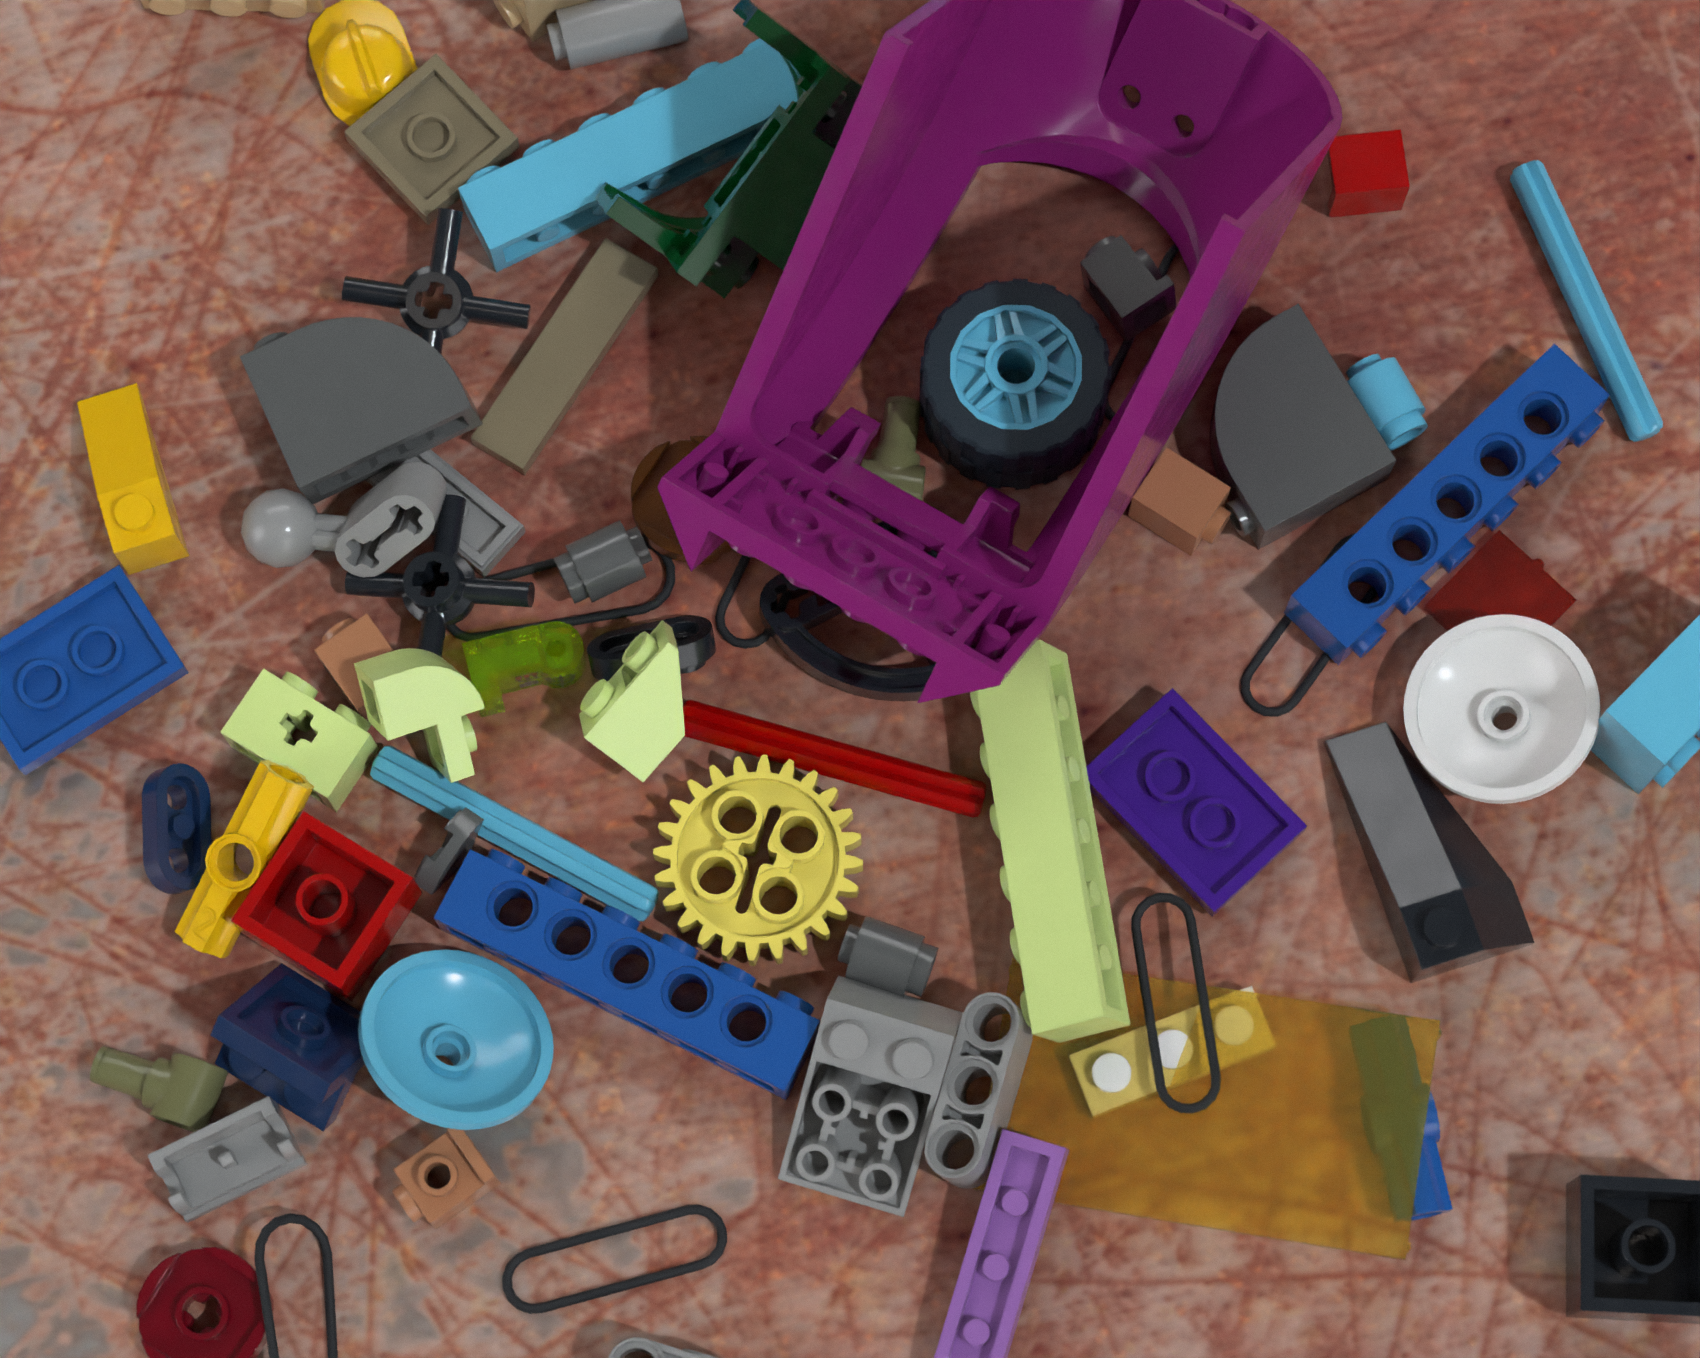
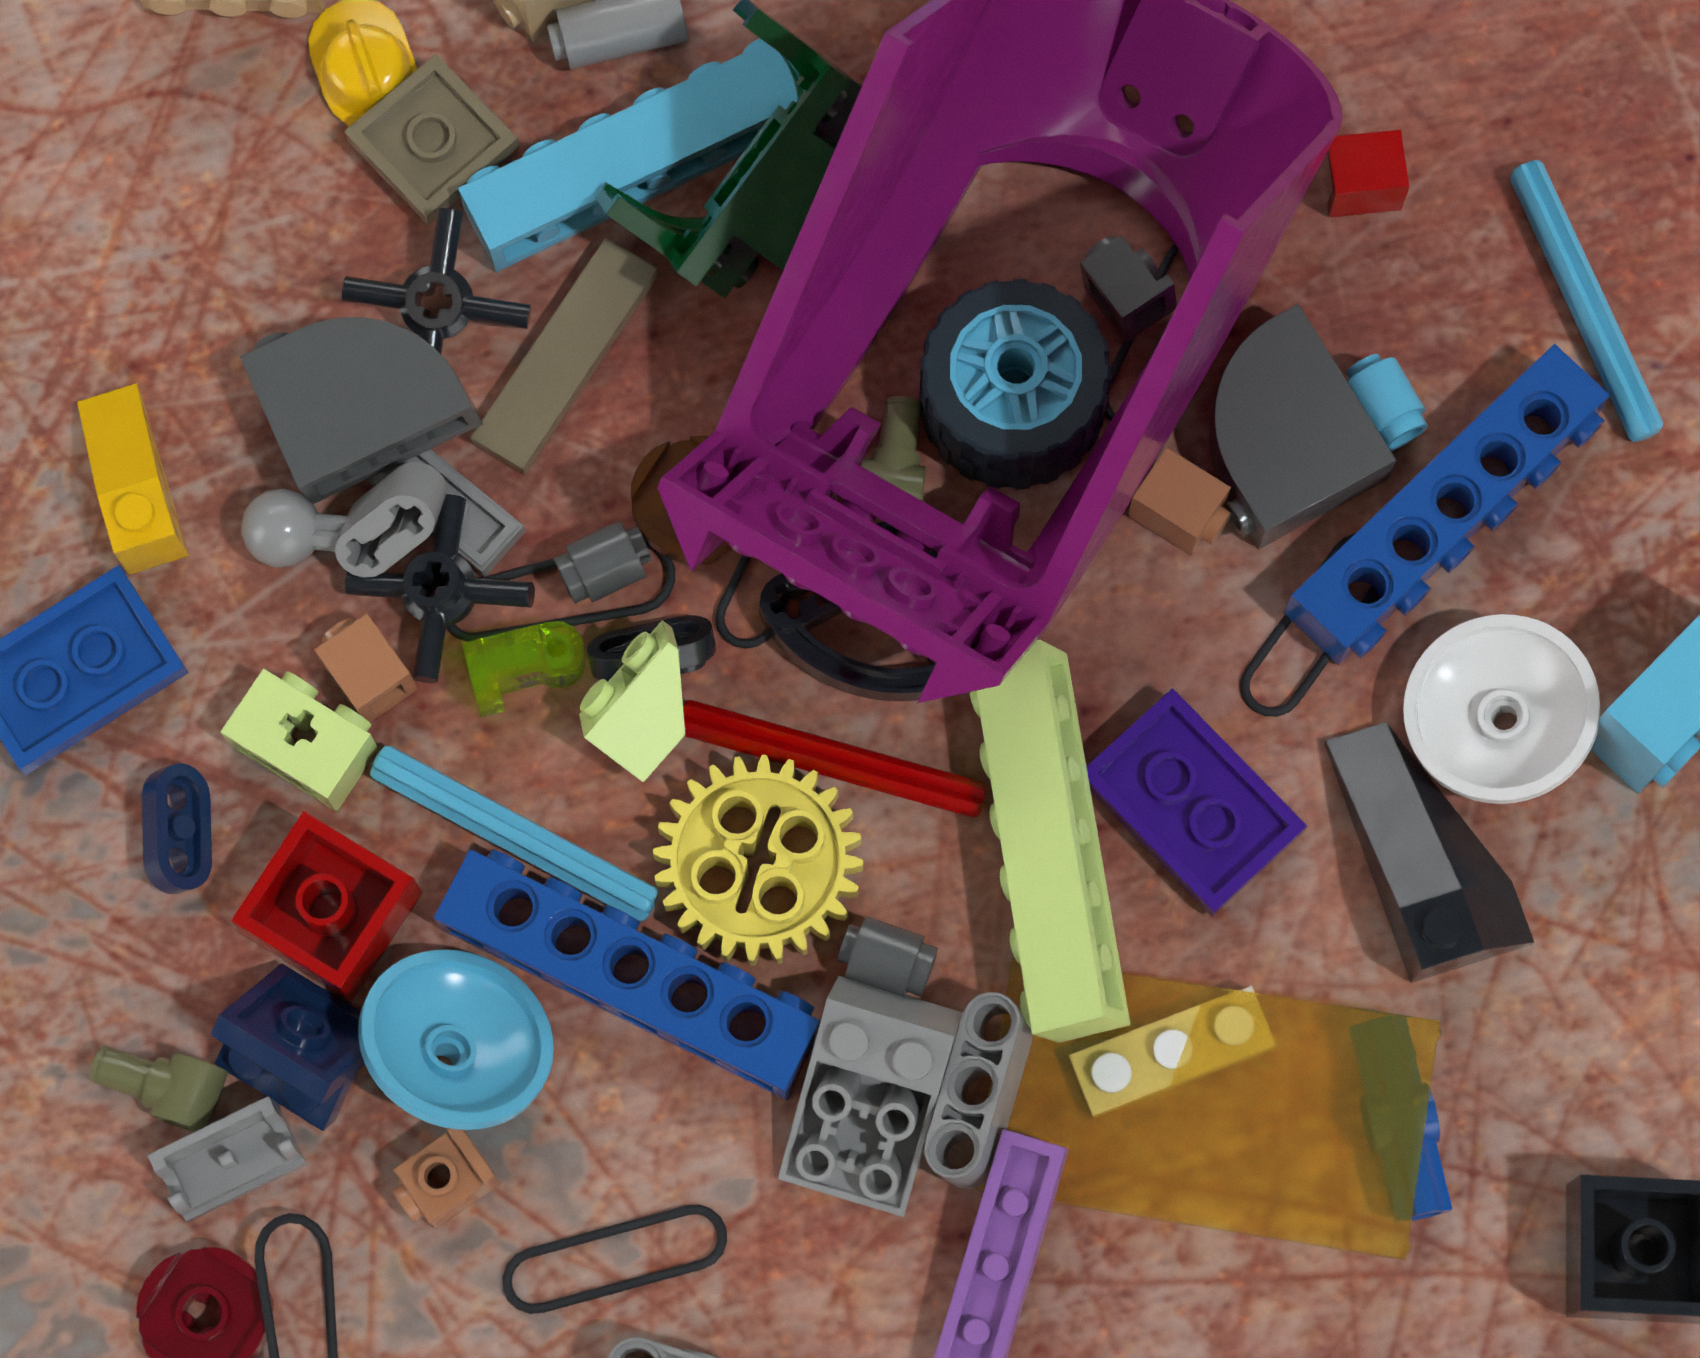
yellow piece [174,760,315,959] -> none
yellowish green brick [354,648,485,783] -> none
dark grey tile [414,807,484,895] -> none
black piece [1131,893,1221,1114] -> none
clear red piece [1423,530,1576,631] -> none

